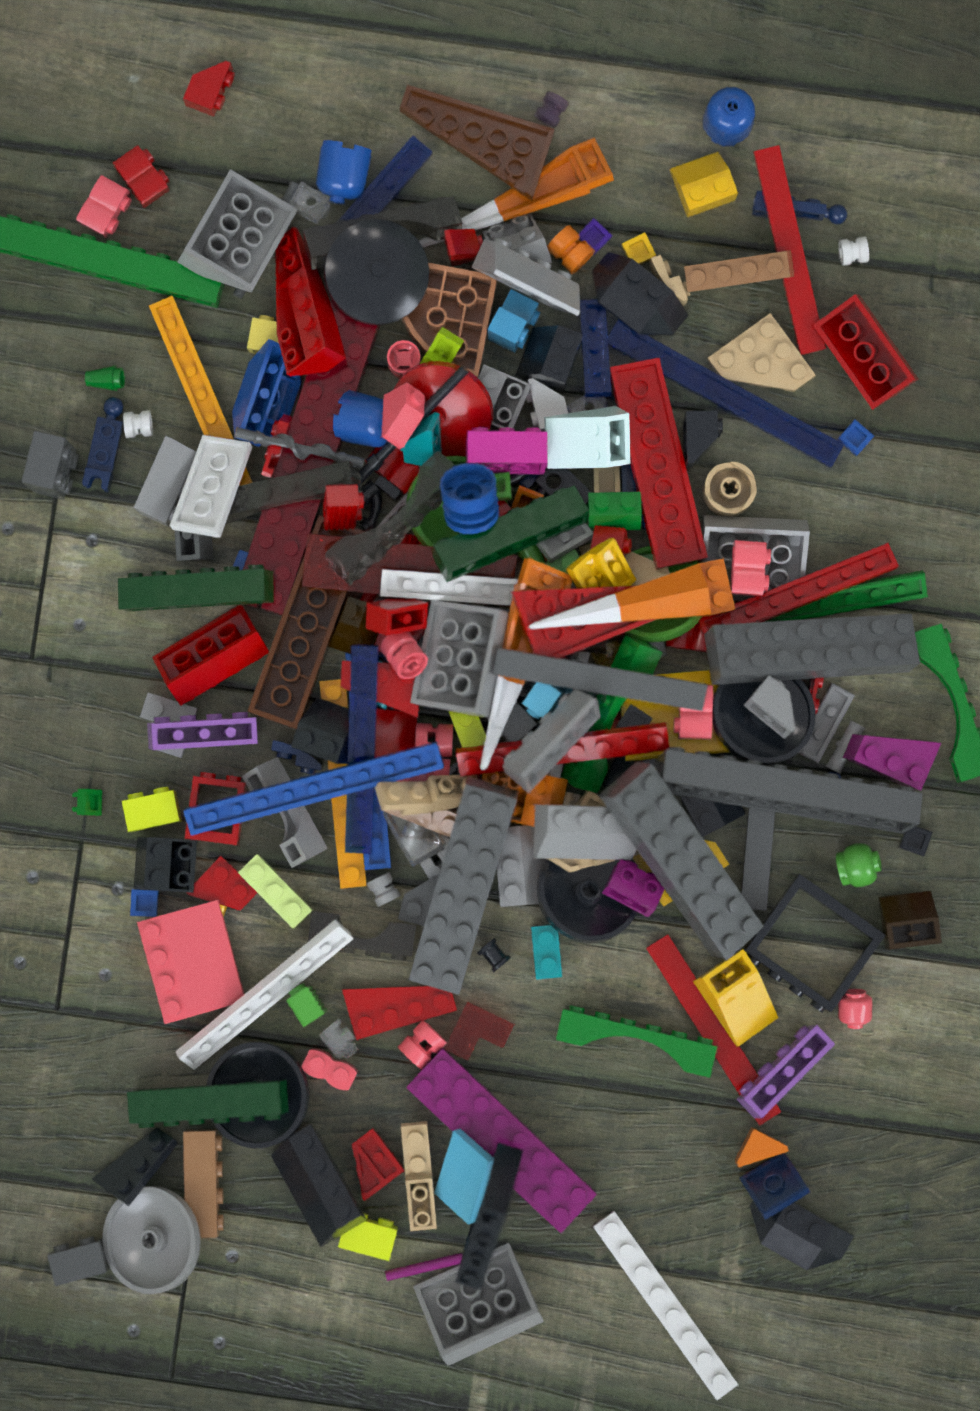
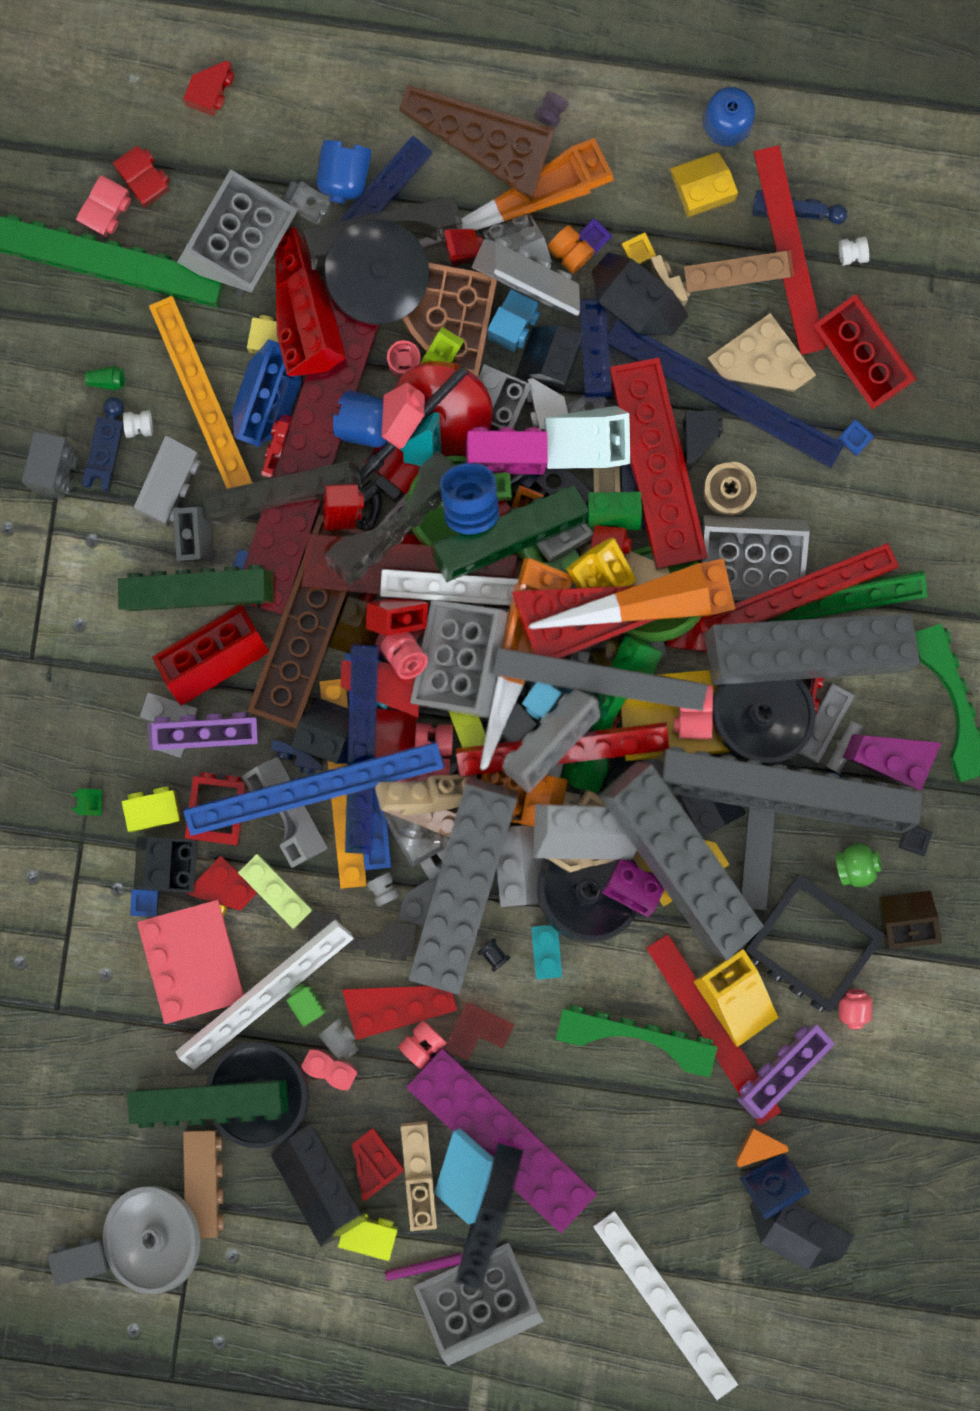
black wing [92,1128,178,1207] -> none
white tile [170,435,252,538] -> none
dark grey piece [234,427,364,468] -> none
black tile [616,704,653,728] -> none
coral brick [730,540,771,596] -> none
light grey slope [744,675,795,739] -> none

